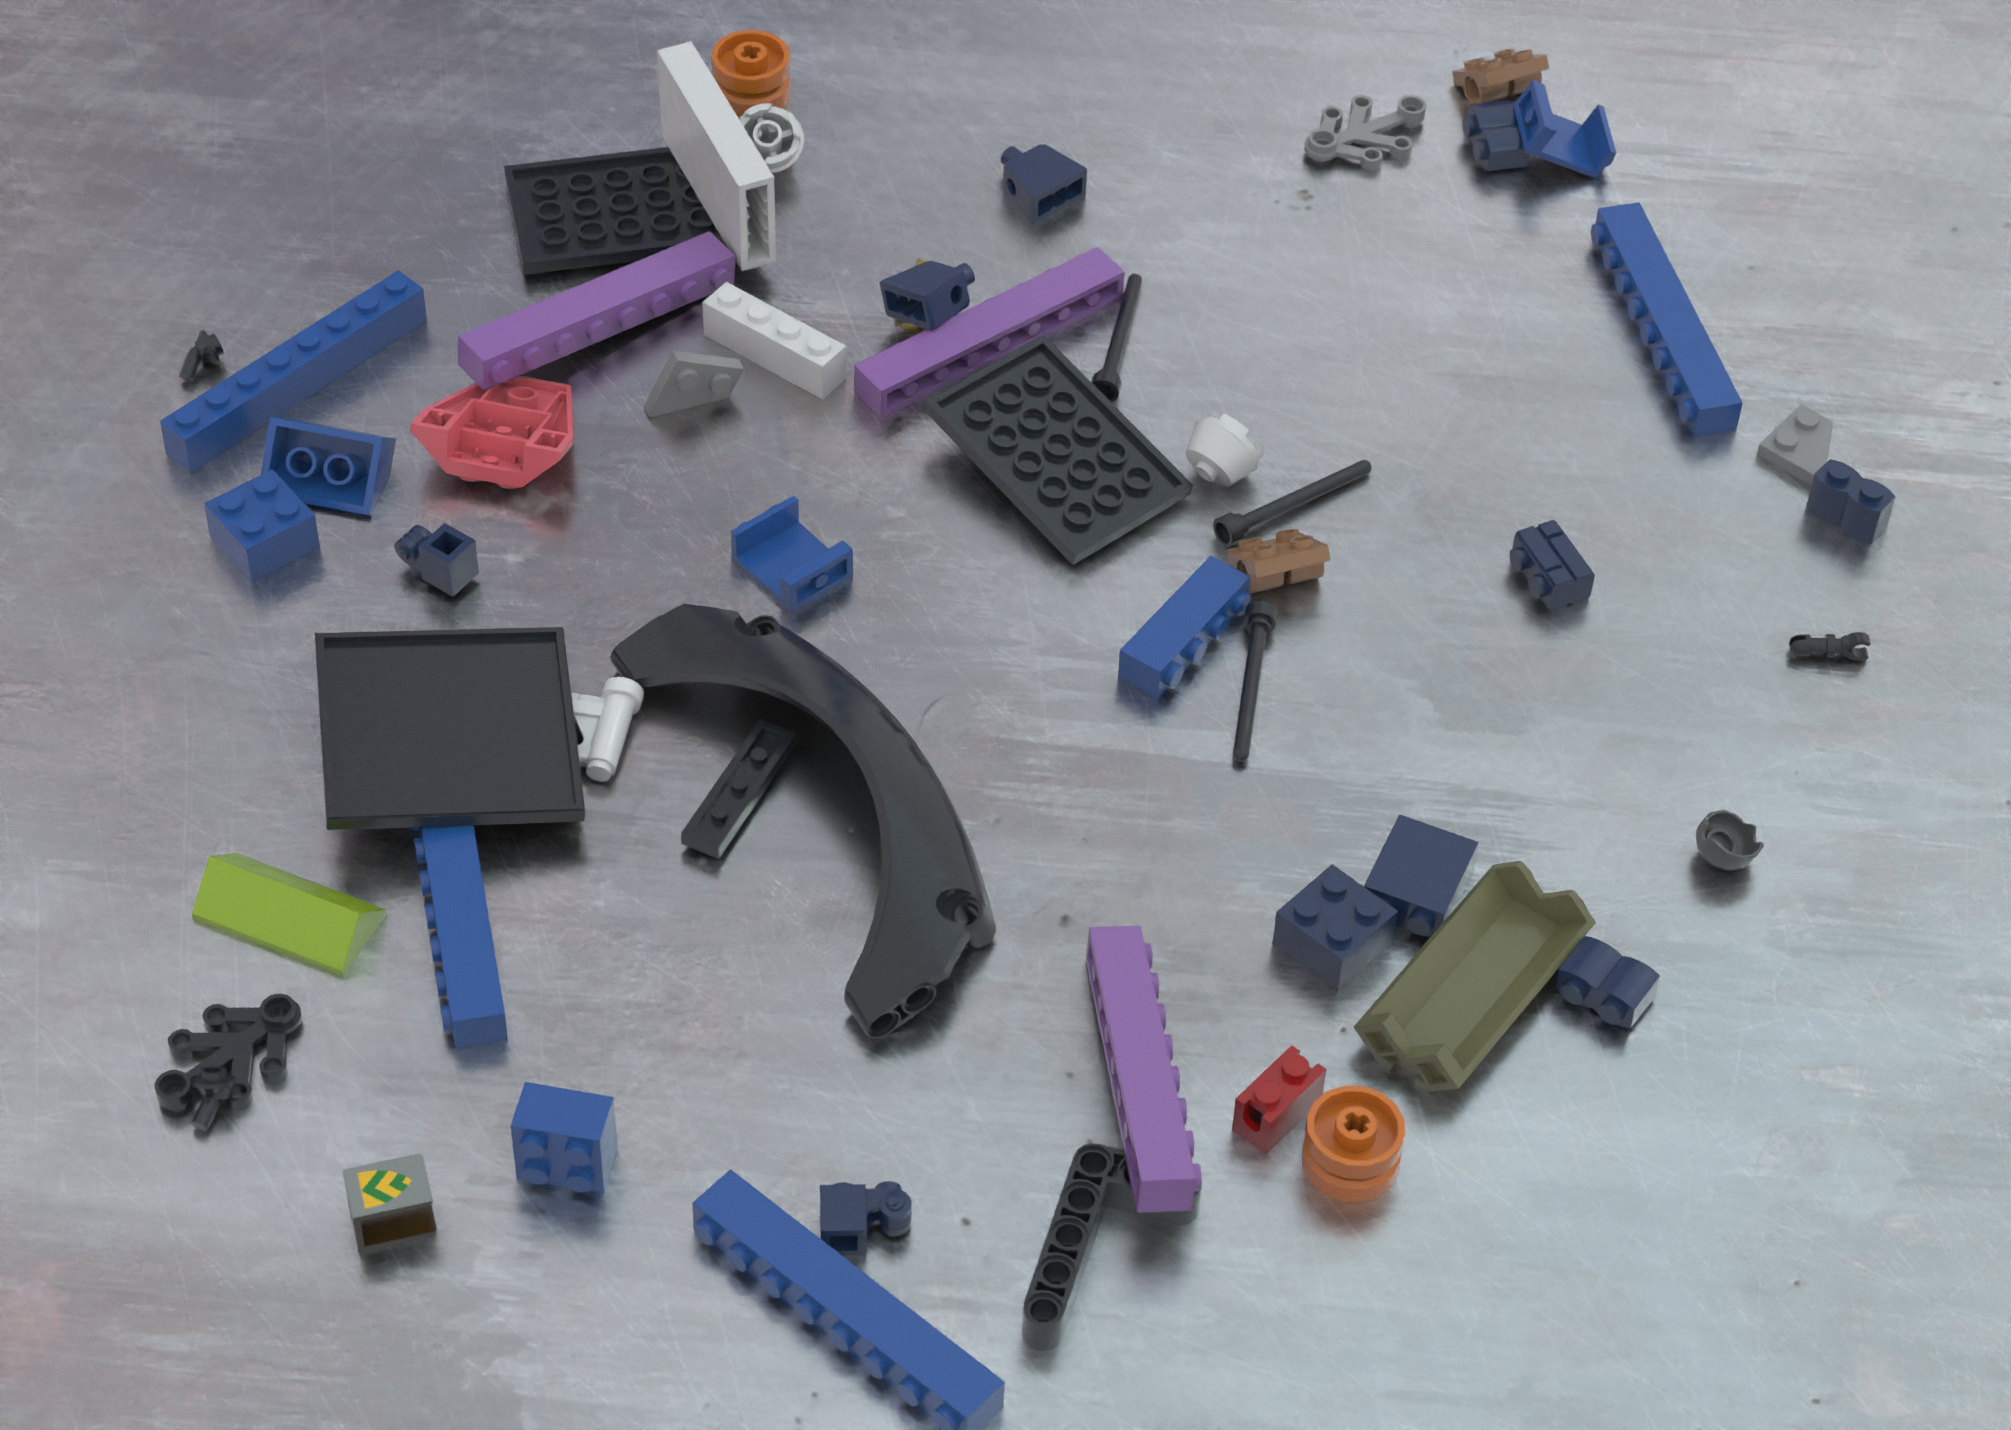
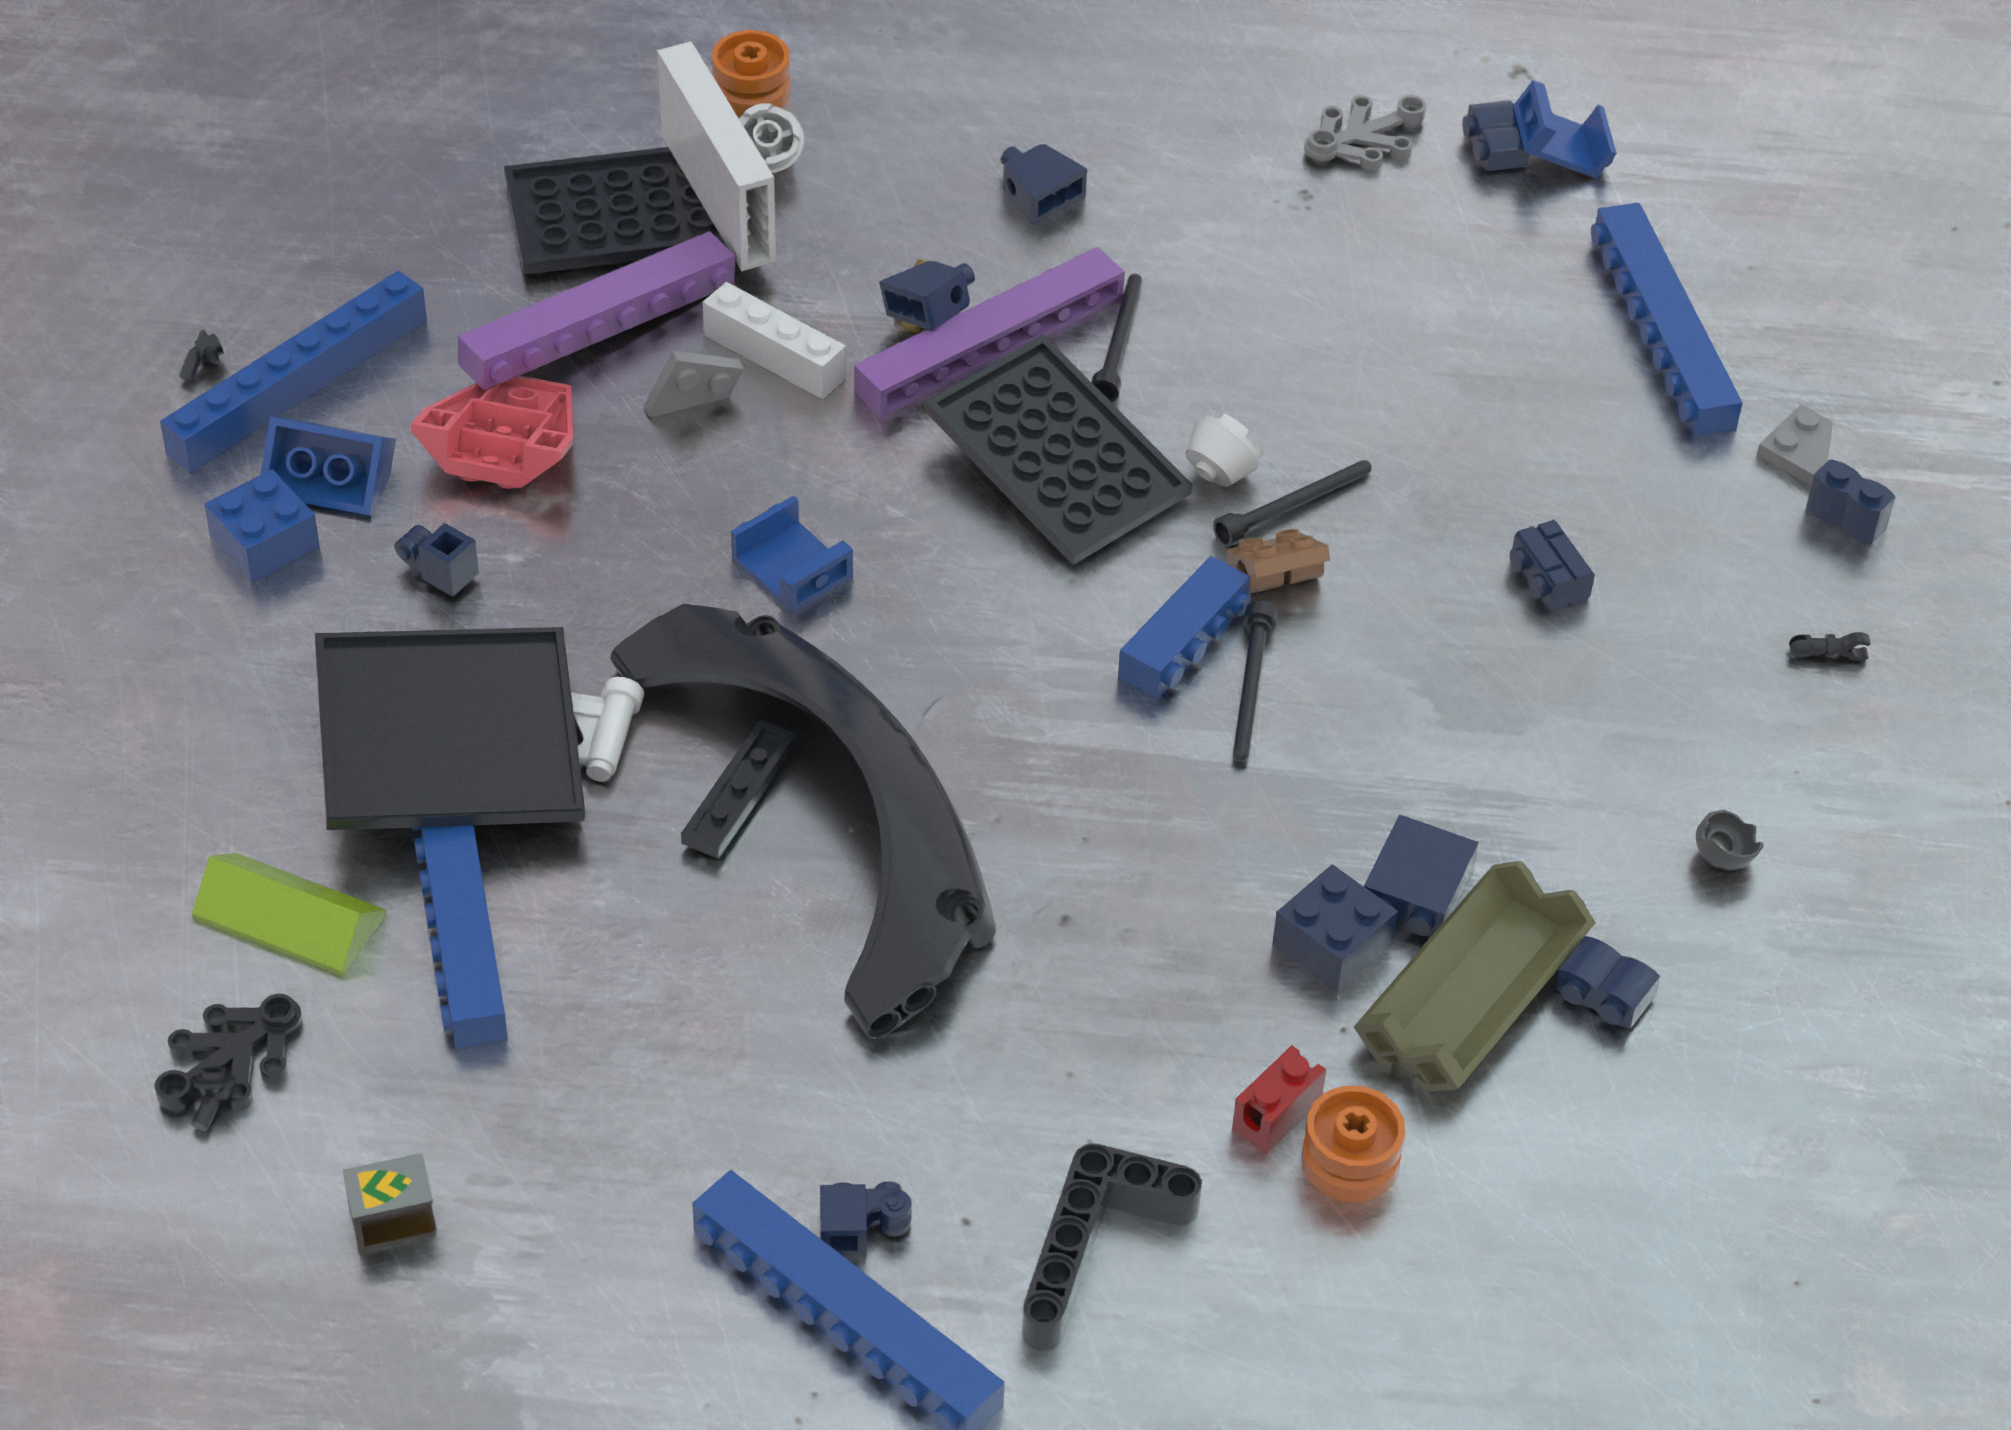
blue brick [510,1082,618,1193] -> none
medium lavender brick [1086,926,1202,1213] -> none
medium nougat plate [1452,48,1549,104] -> none

